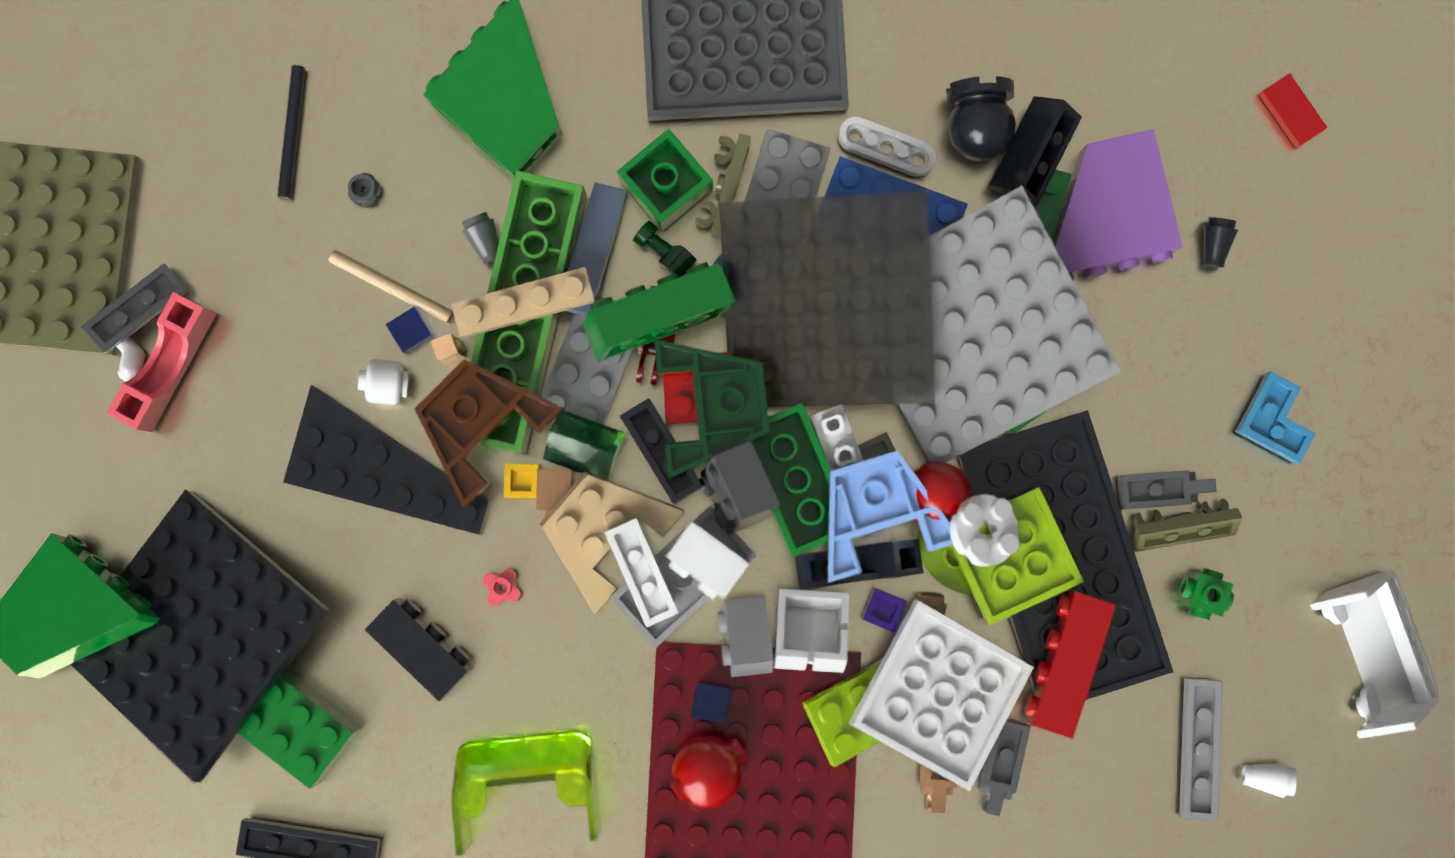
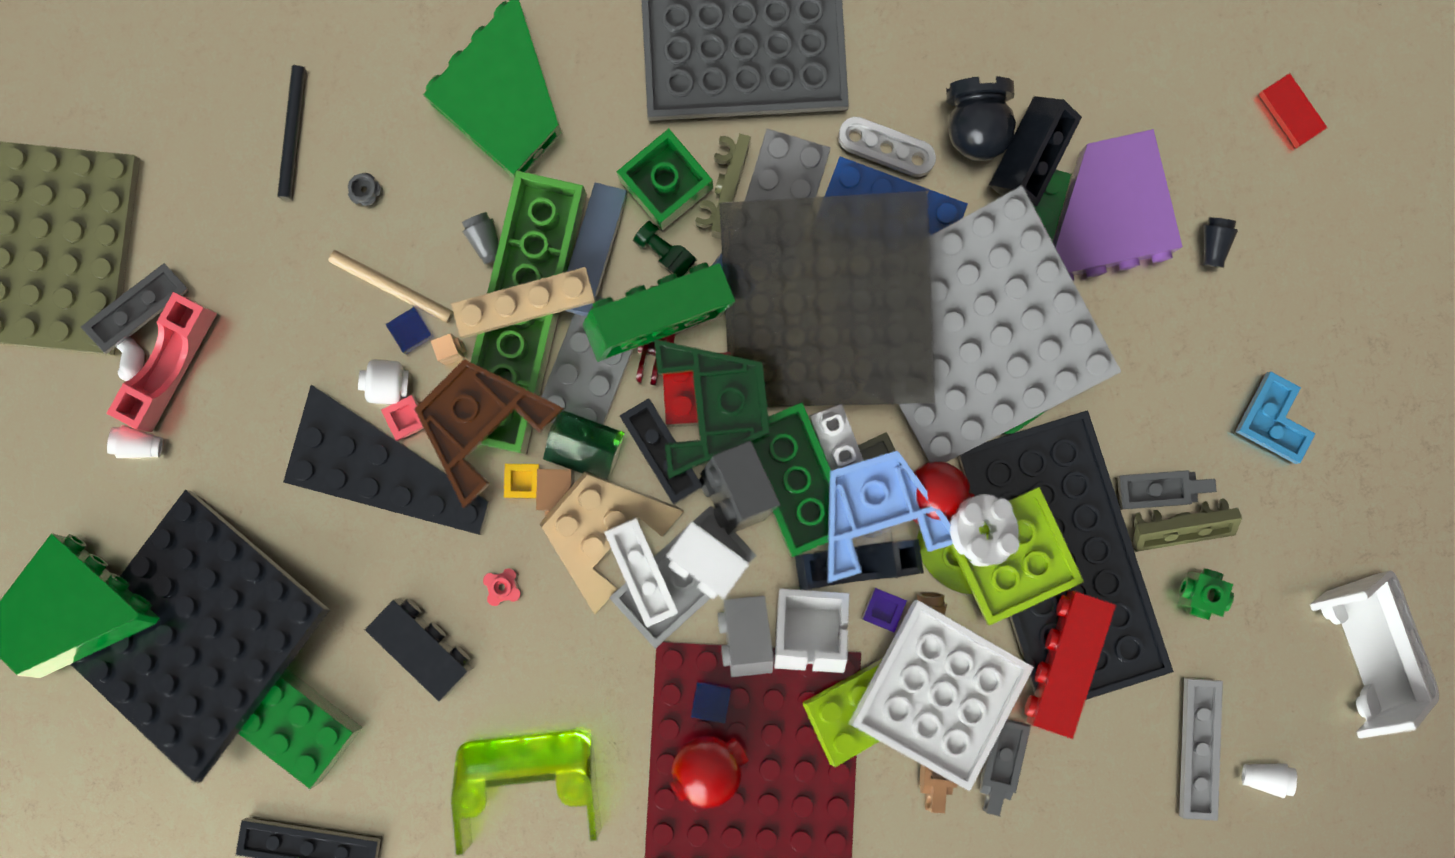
none -> white cone [107,425,163,458]
none -> coral plate [381,395,424,441]

